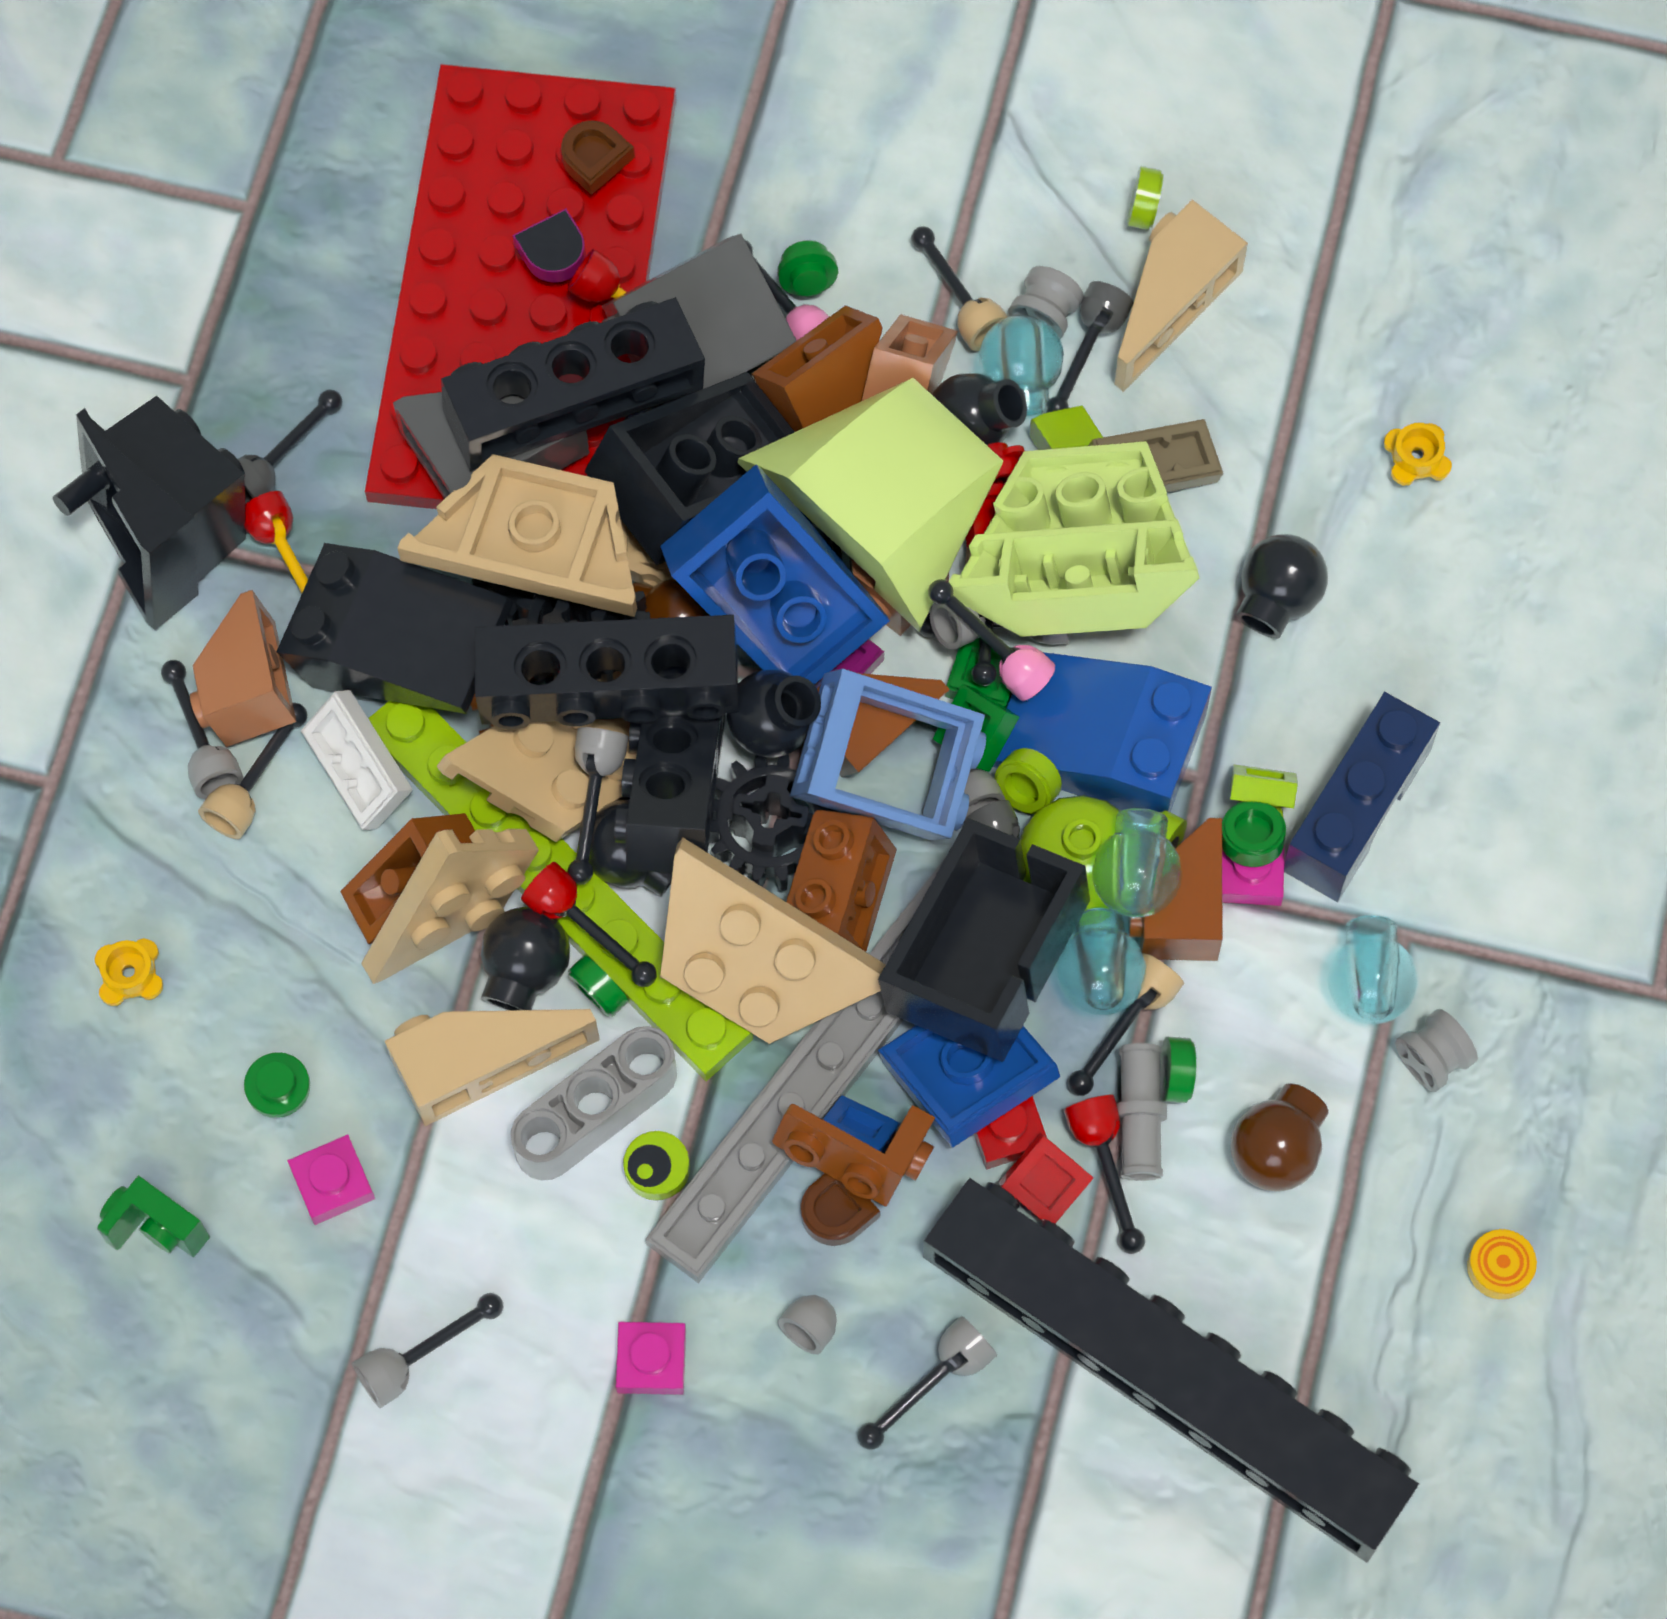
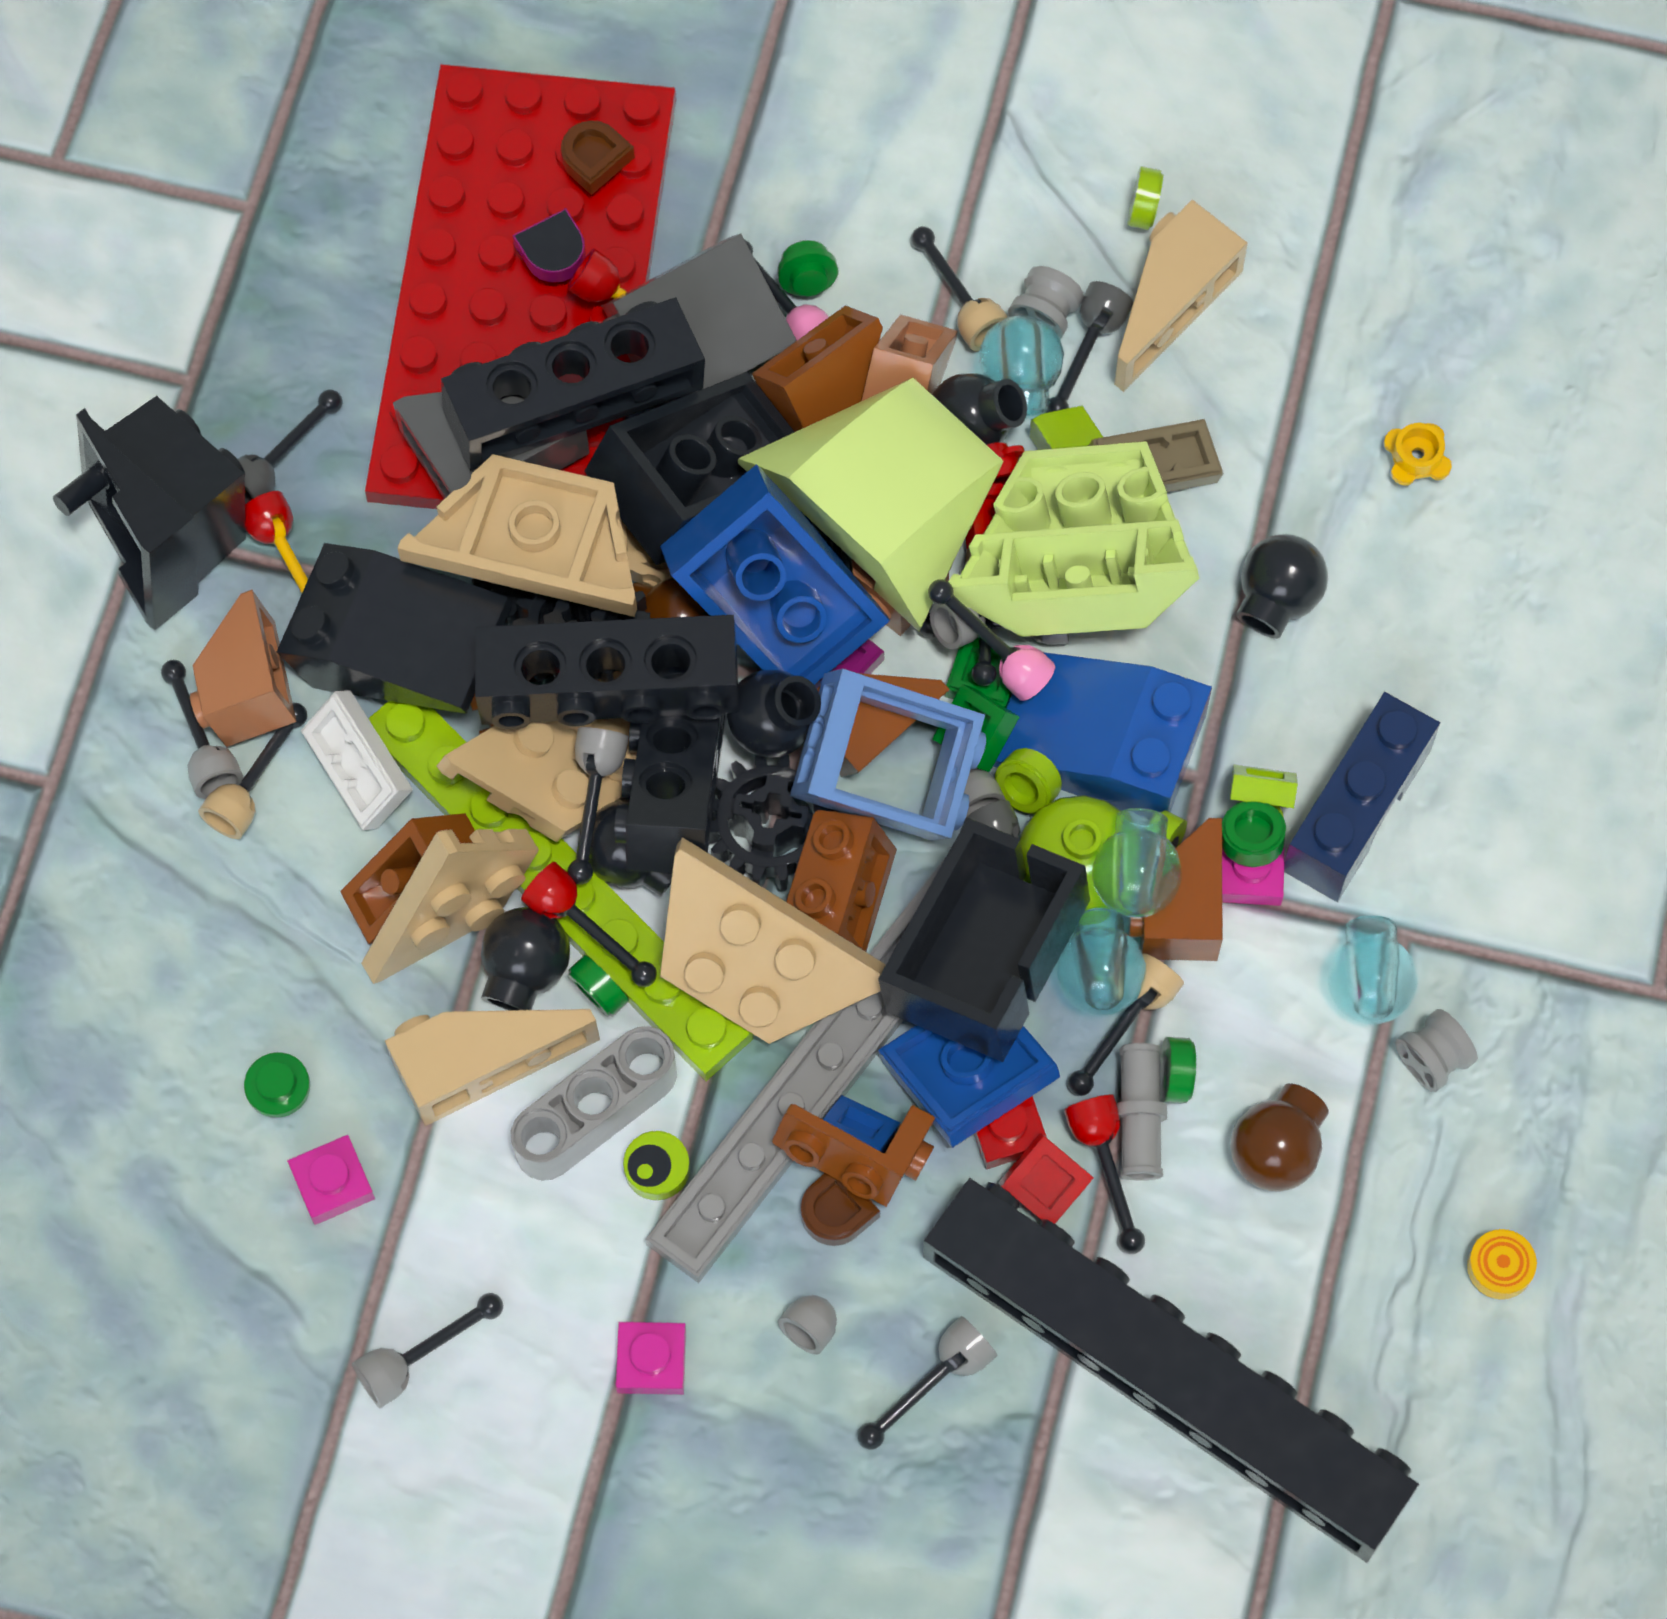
yellow plate [95,938,163,1006] -> none
green bracket [97,1175,210,1258] -> none

